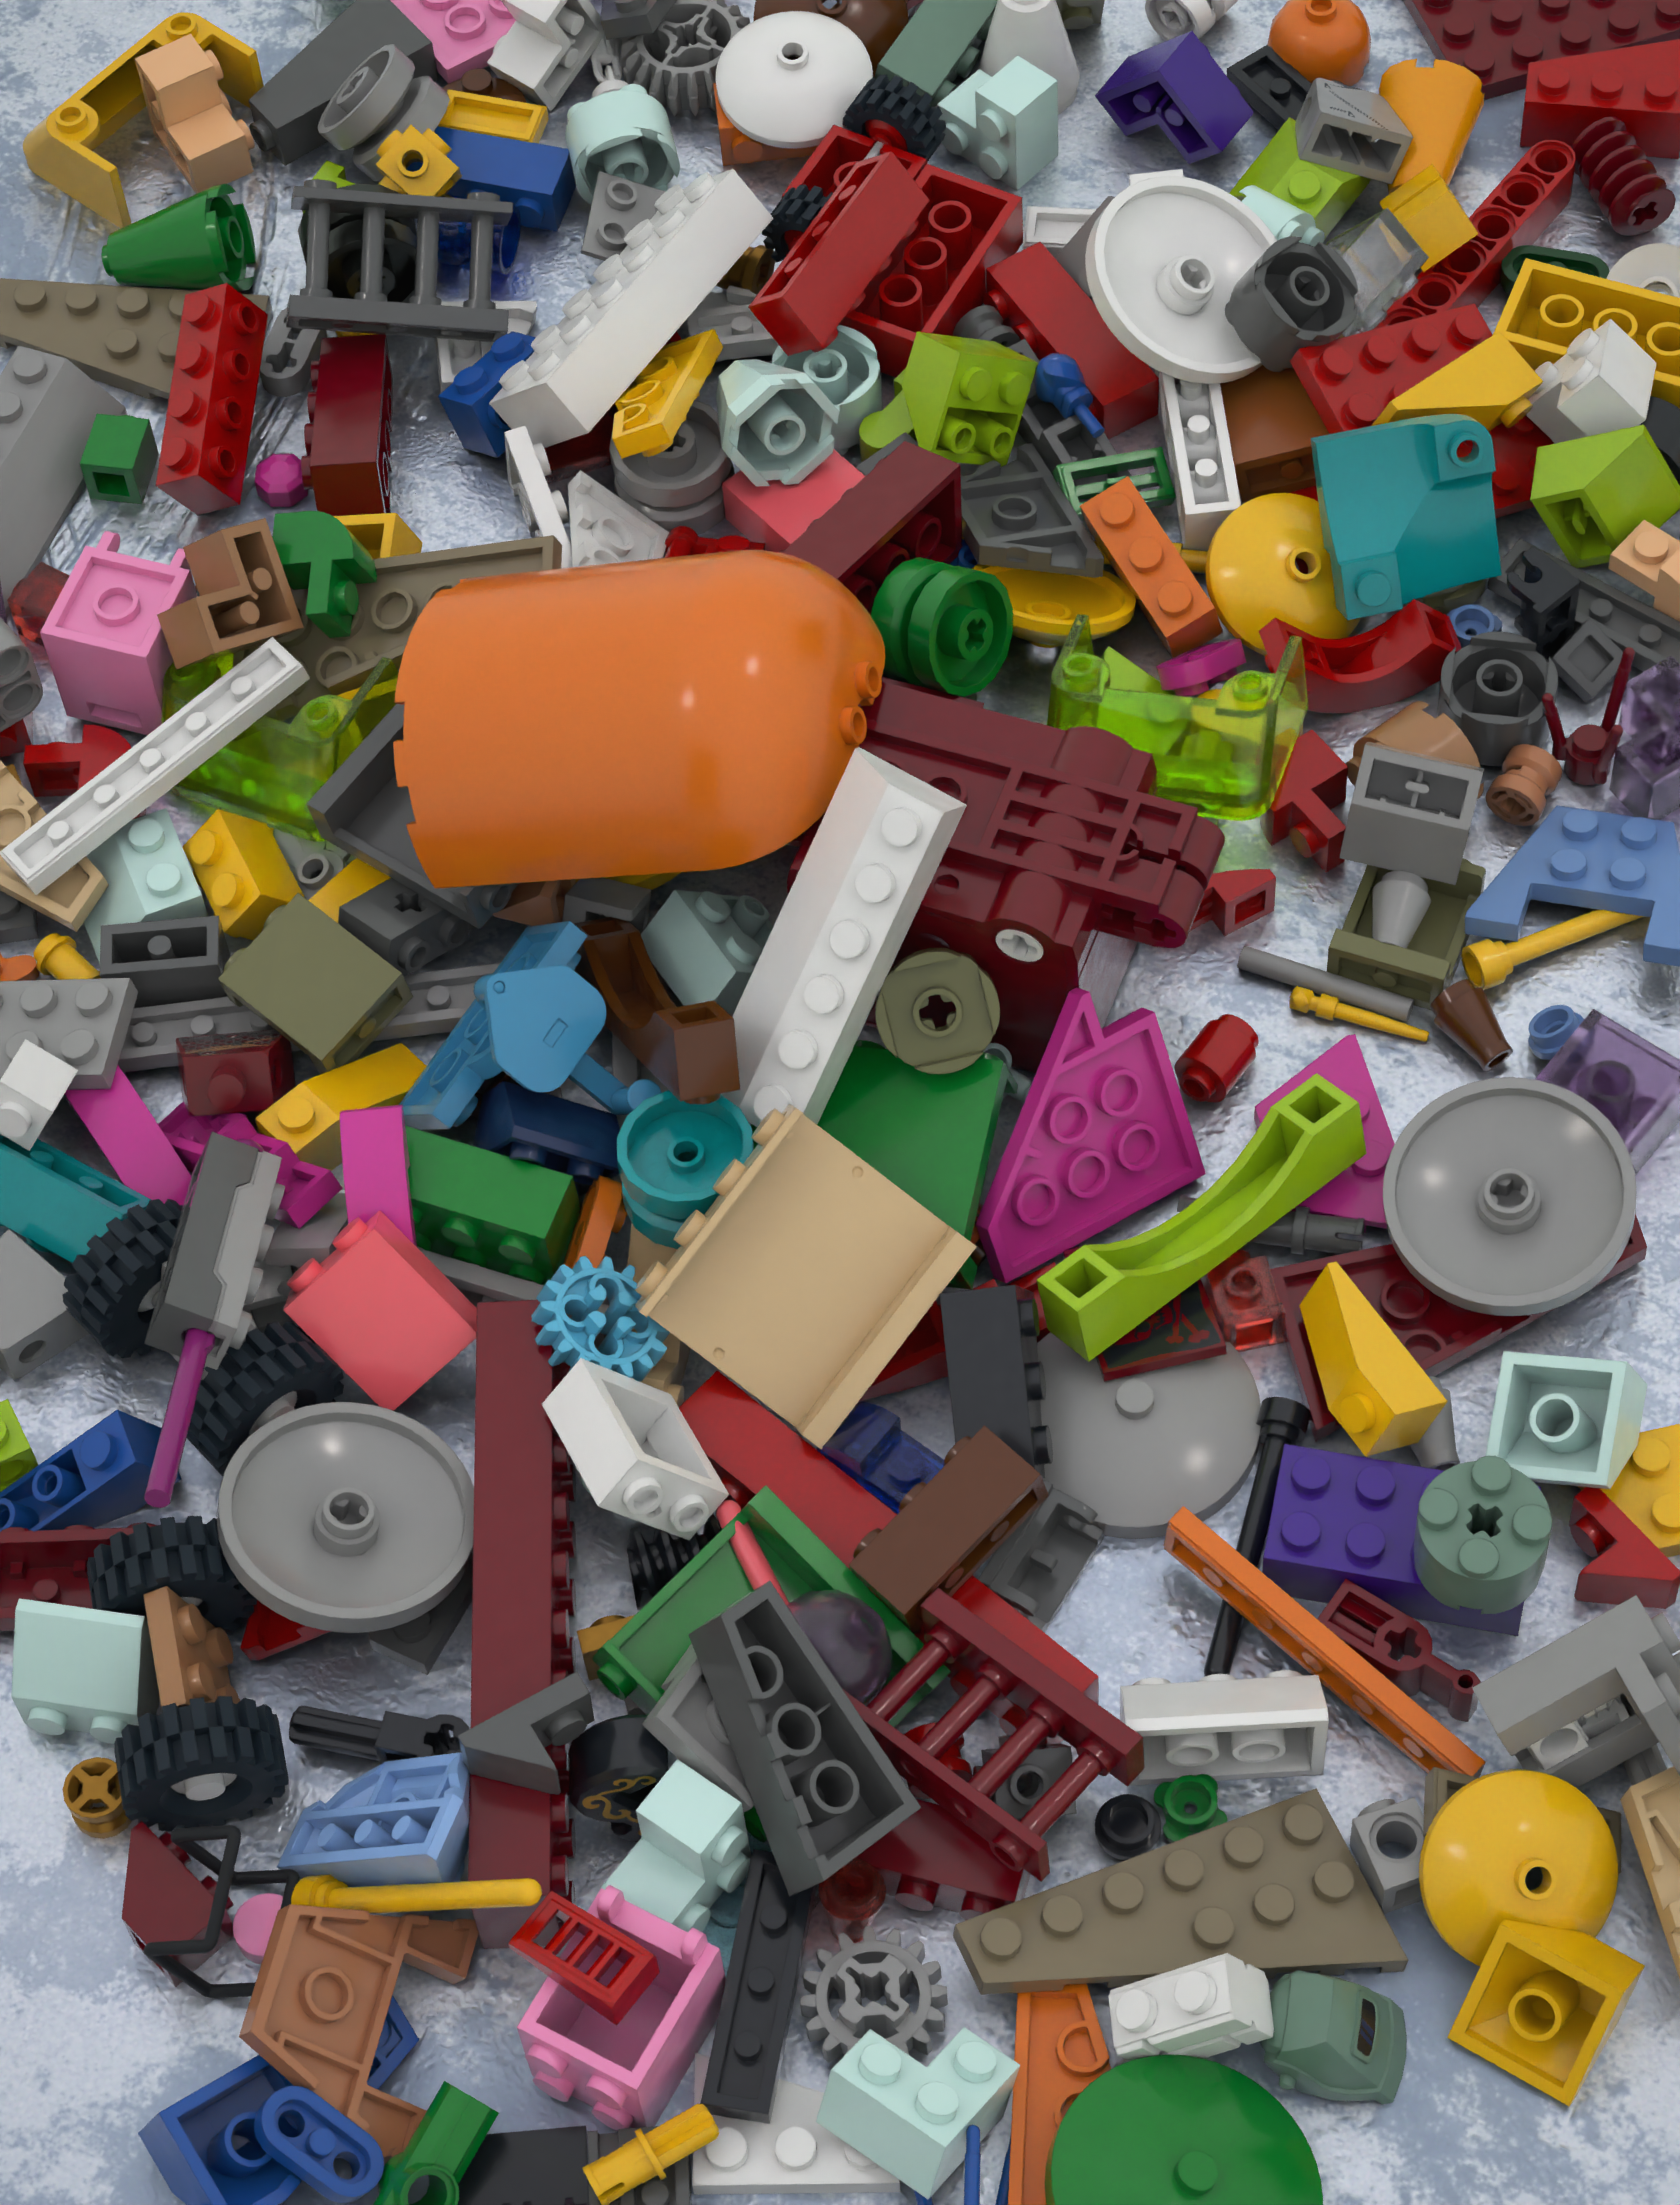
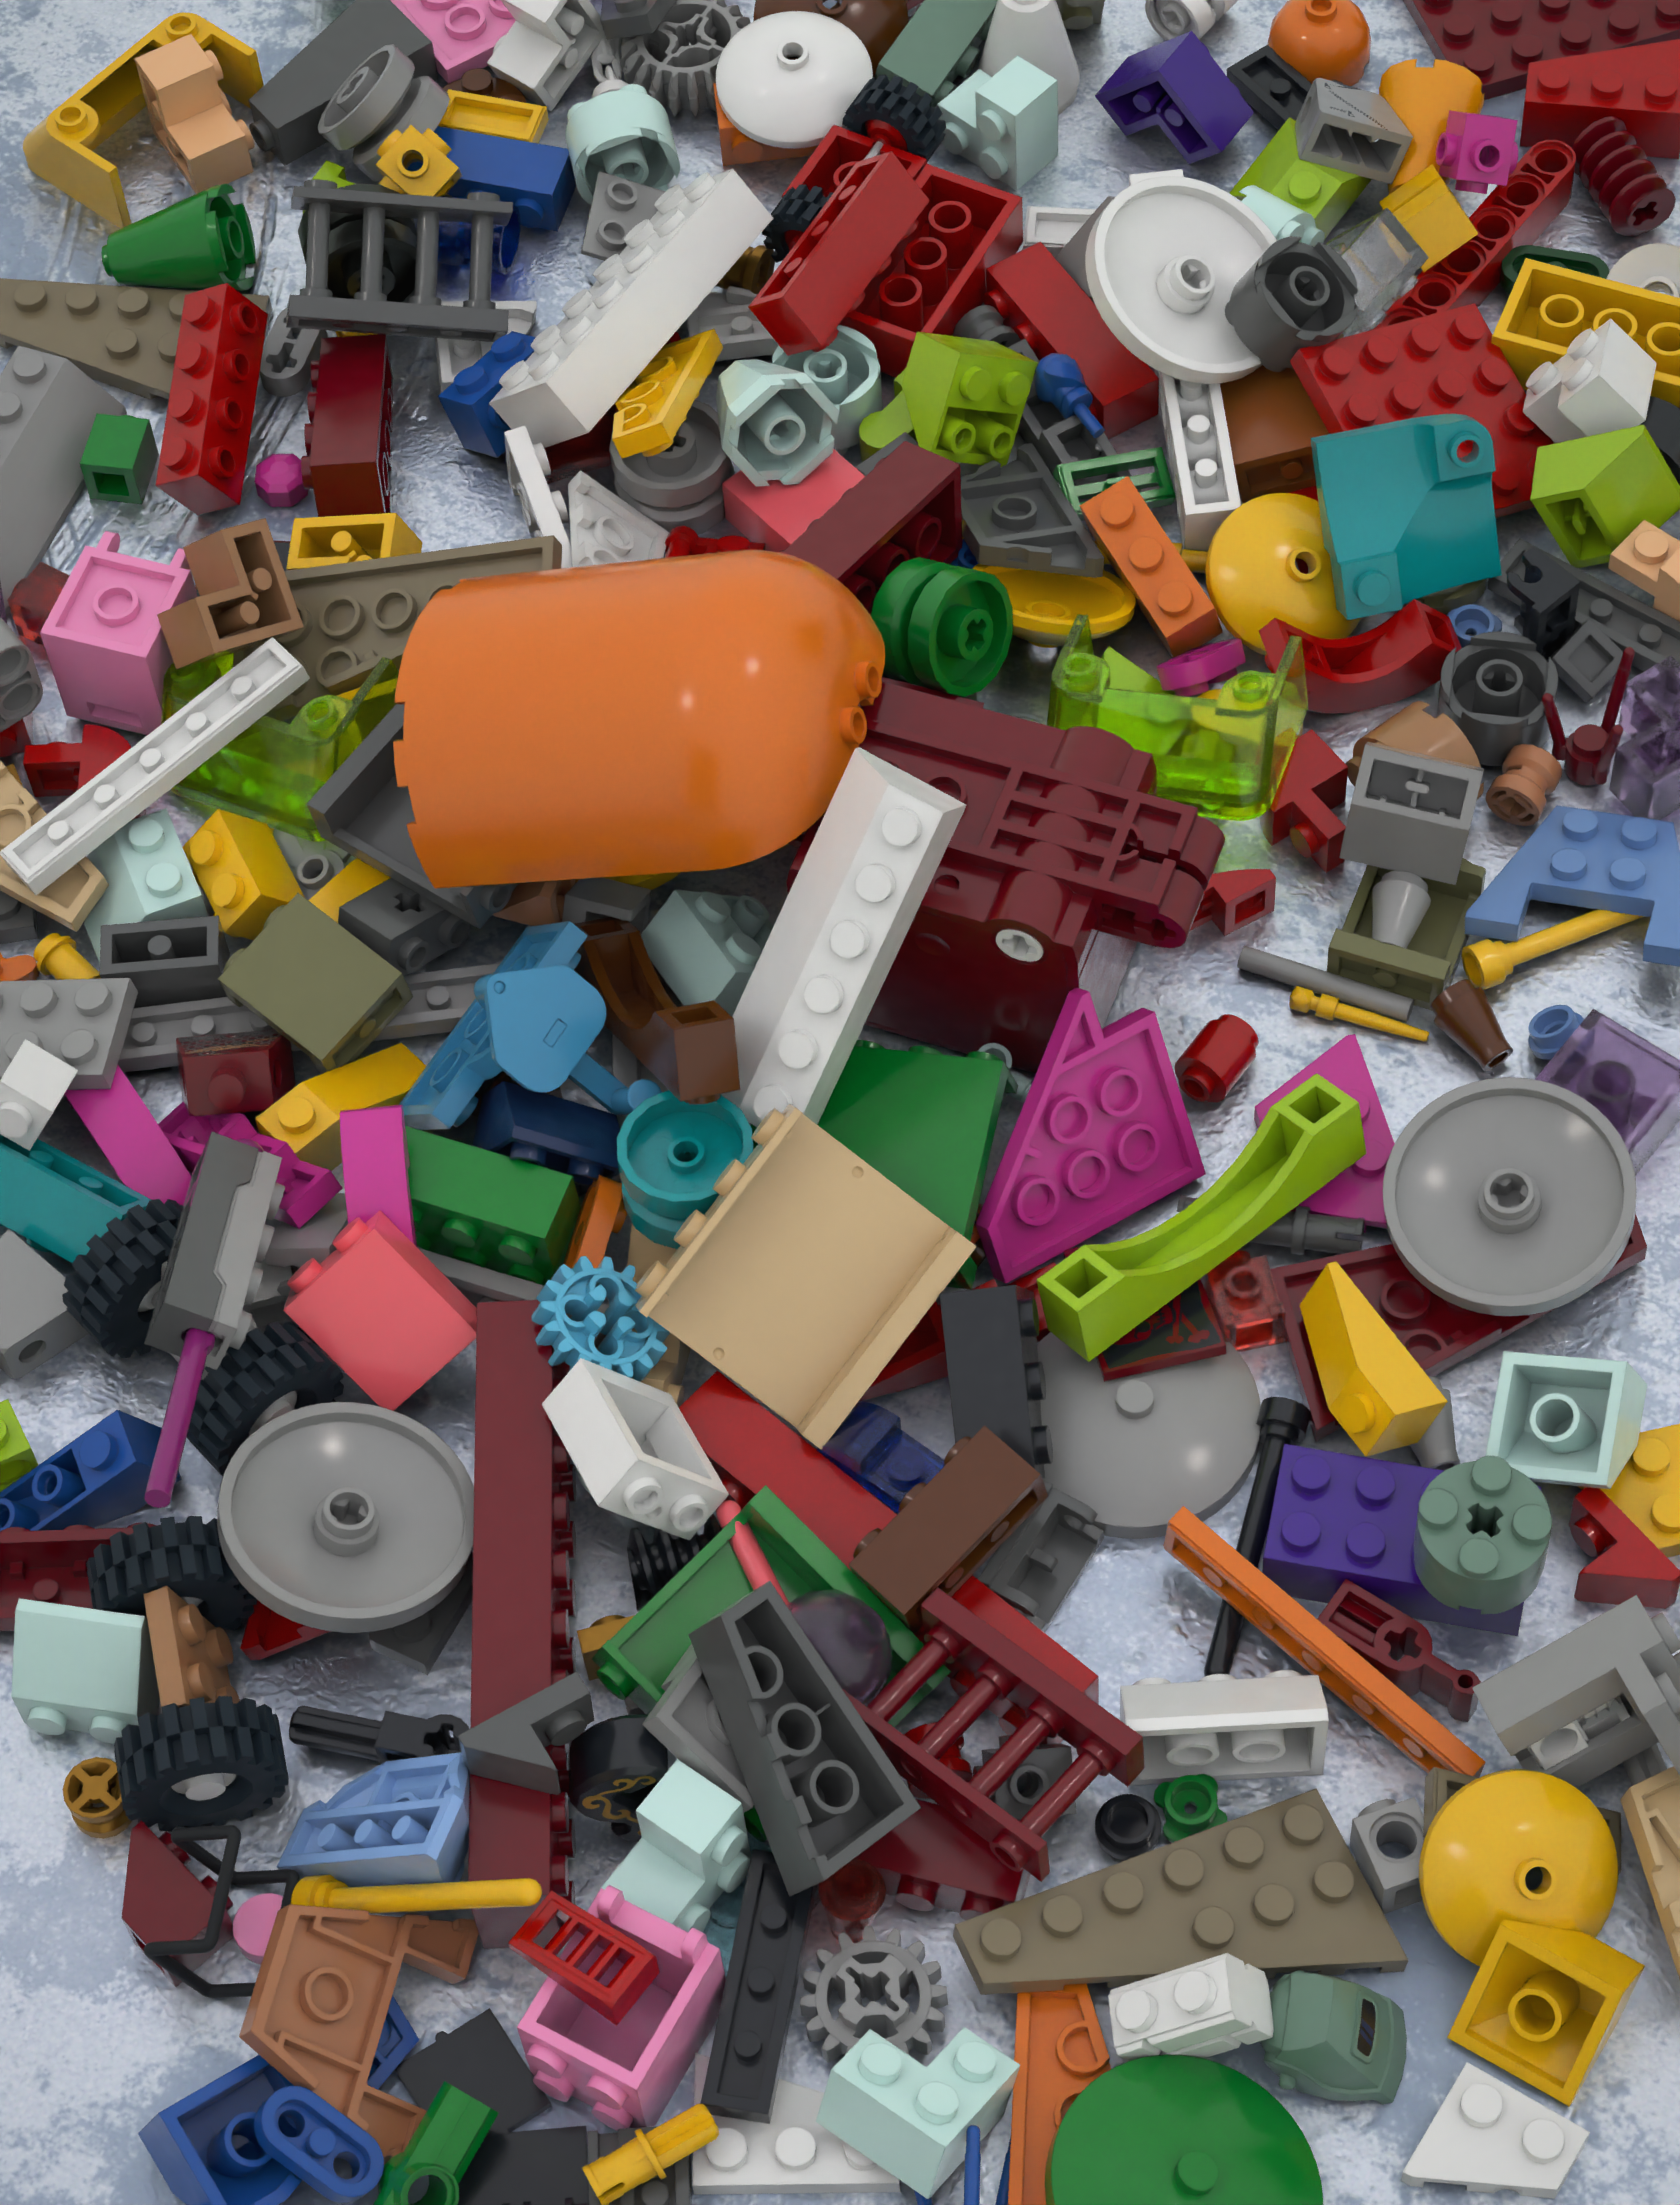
green brick [272,511,377,638] -> none
olive plate [875,948,1000,1074] -> none
yellow slope [1372,331,1543,431] -> none
none -> black piece [395,2008,552,2134]
none -> white wing [1401,2062,1590,2199]
none -> dark pink brick [1436,110,1518,194]

